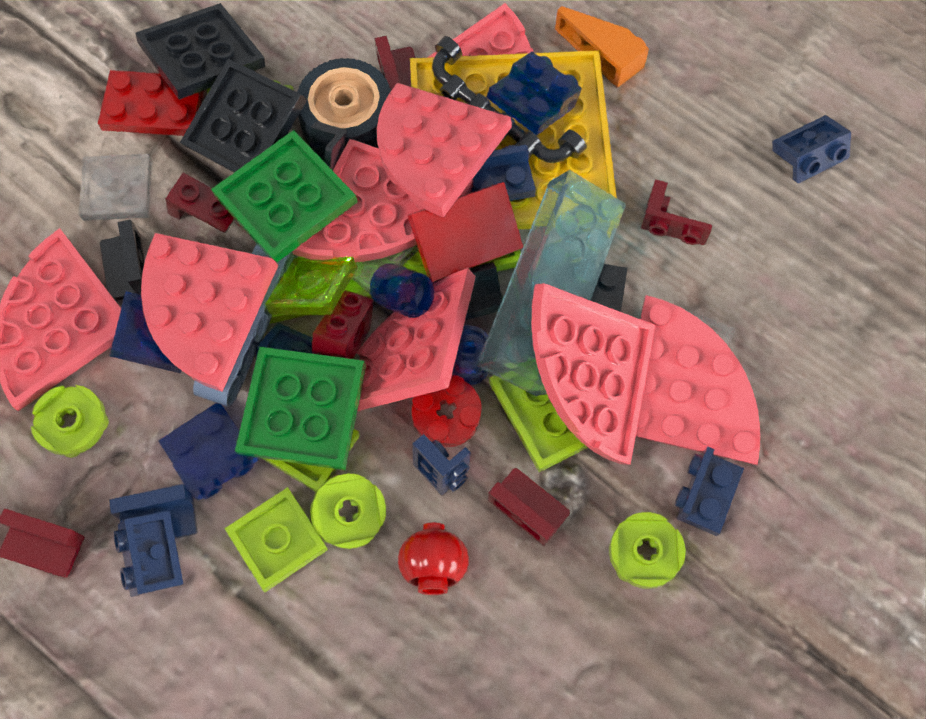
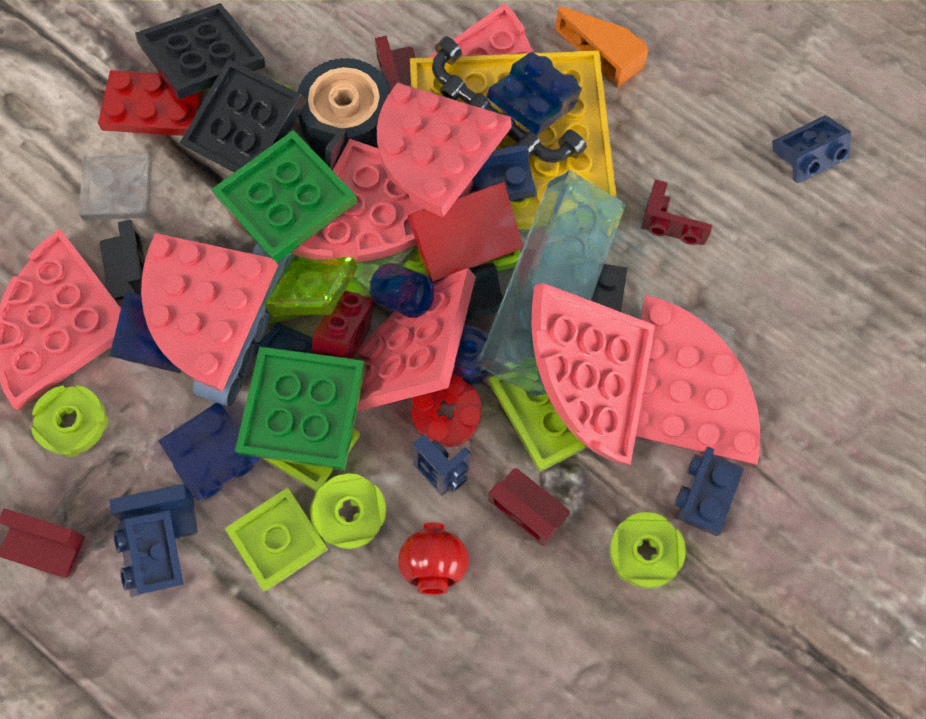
dark red bracket [165,172,235,233] -> none

